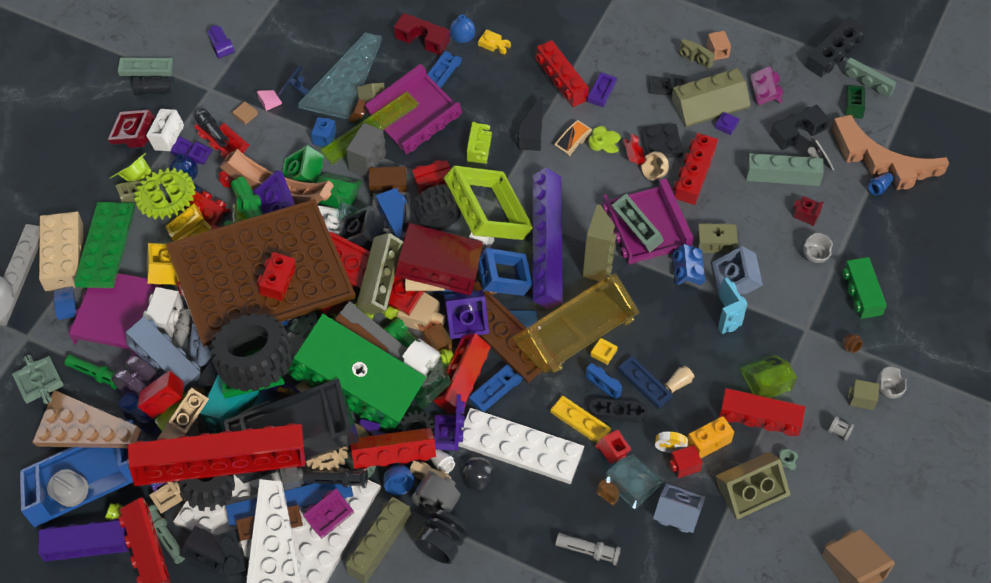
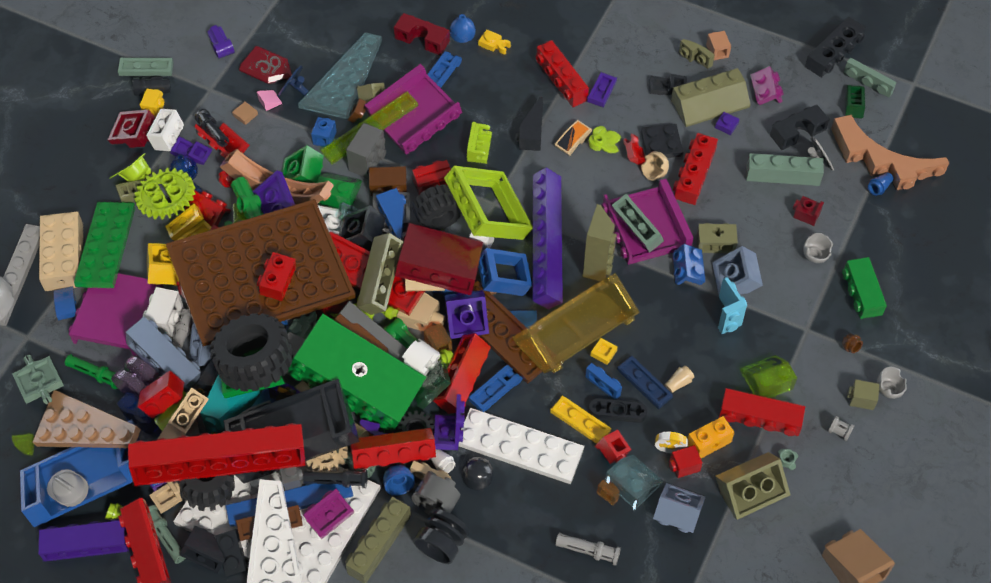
none -> clear neon green tile [12,434,34,455]
none -> yellow brick [140,88,164,118]
none -> dark red tile [239,46,292,84]

